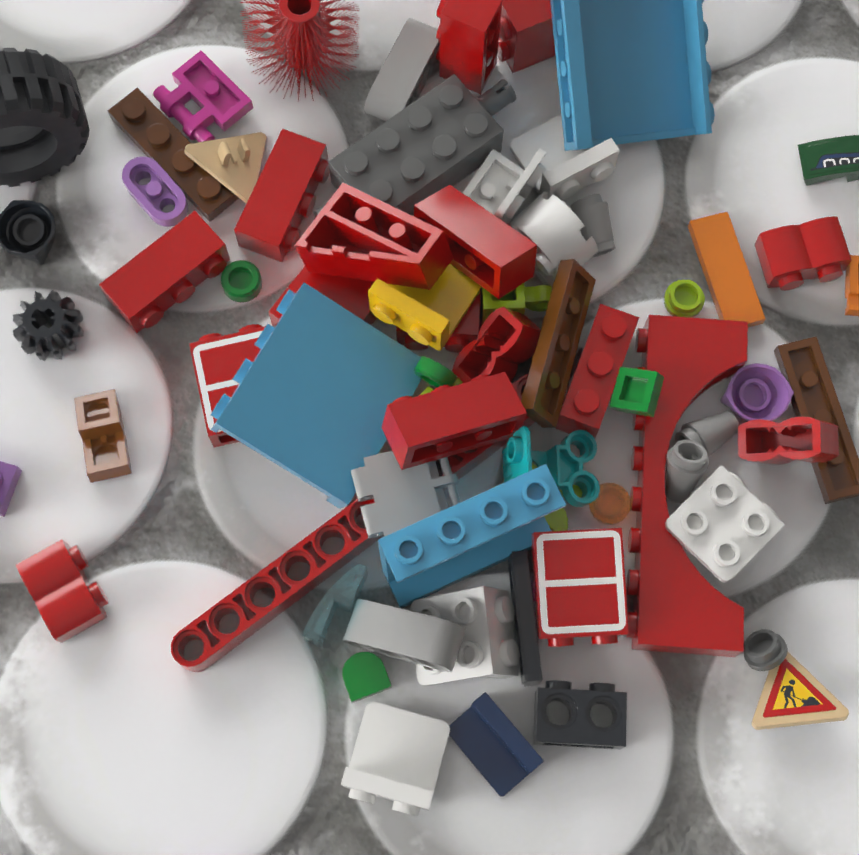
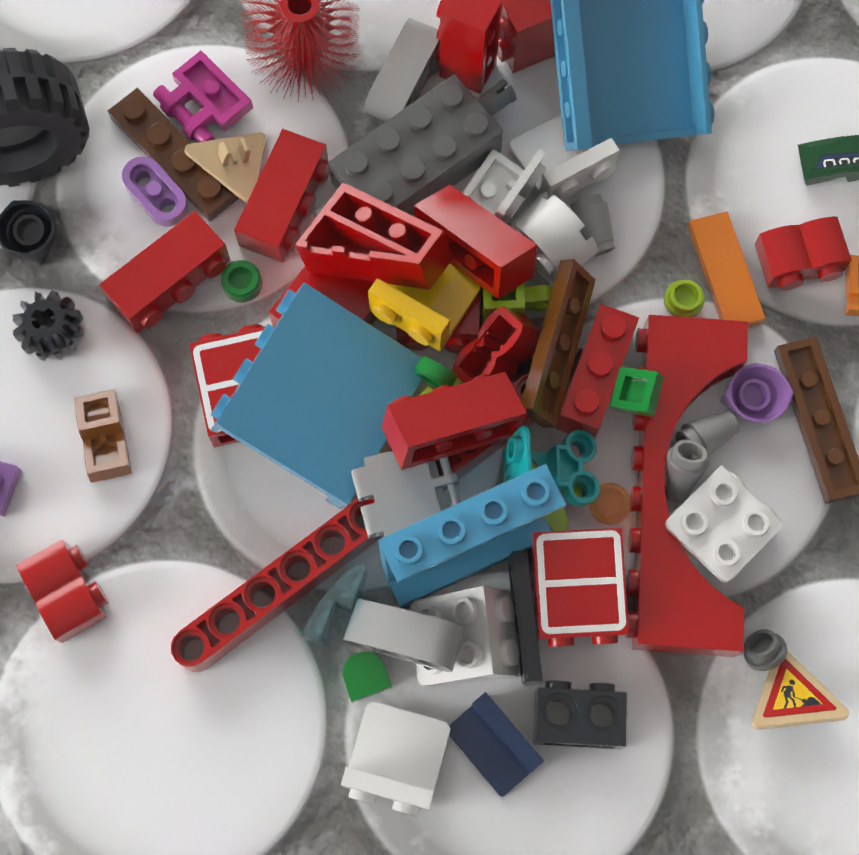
red brick [738,416,839,465] -> none

